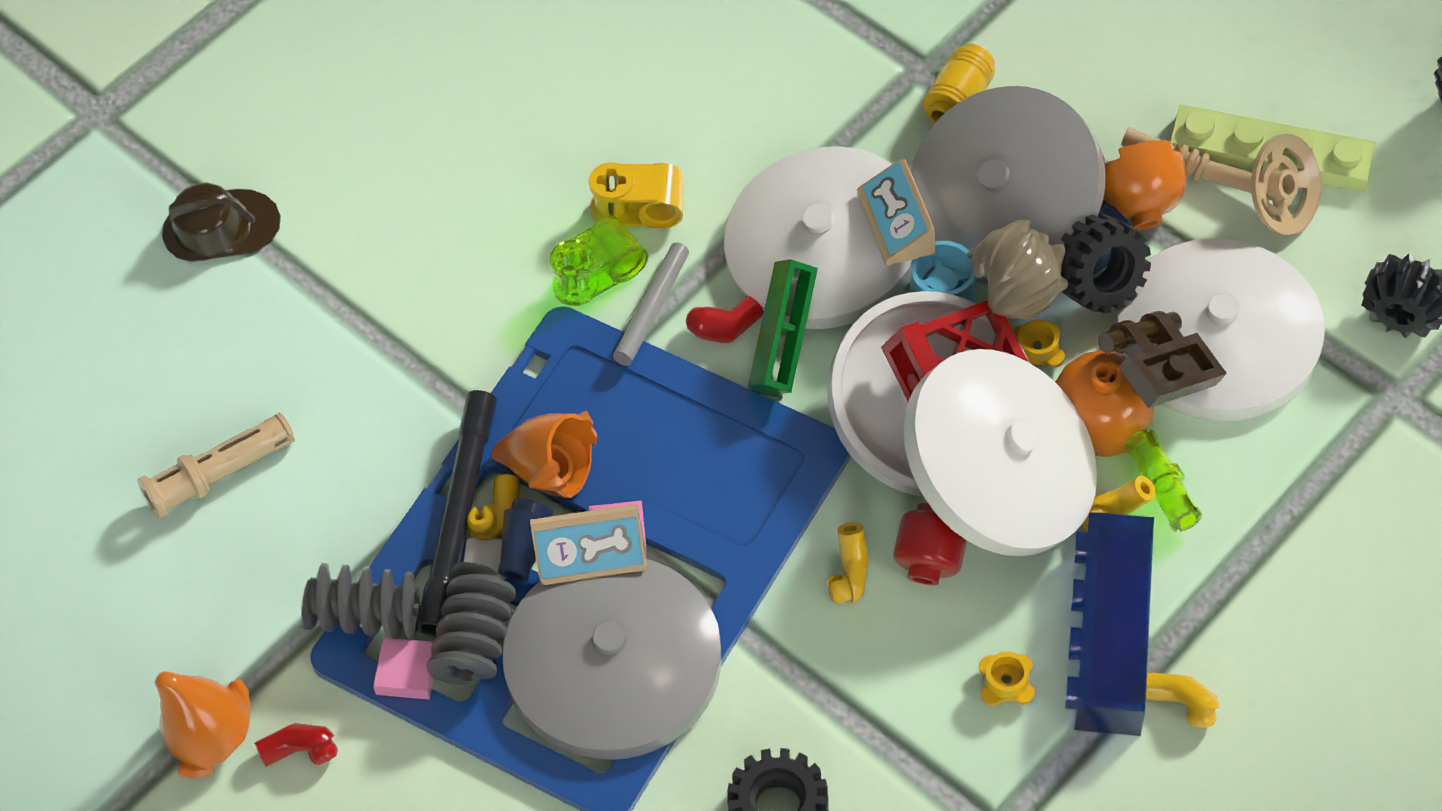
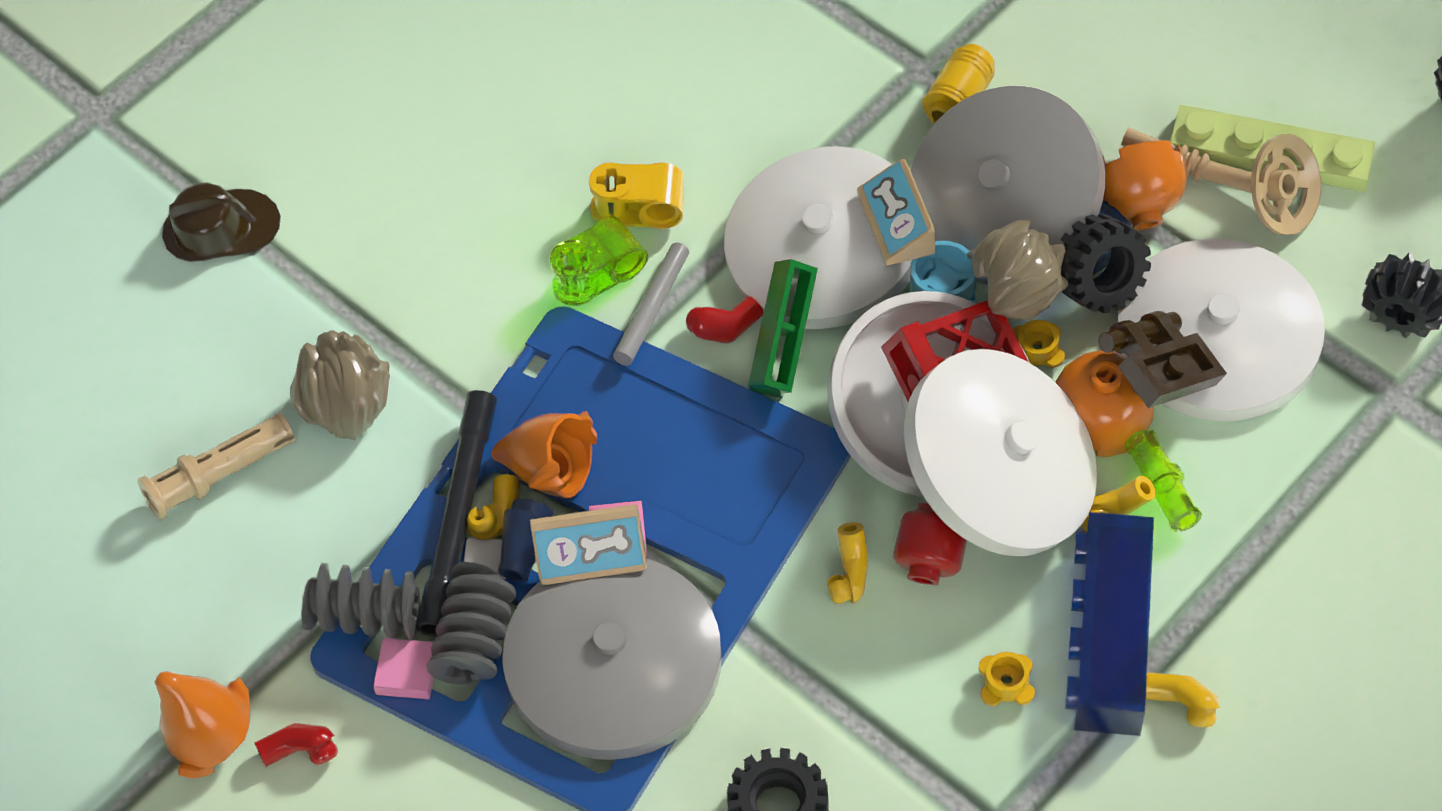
none -> dark tan hair [290,330,390,440]

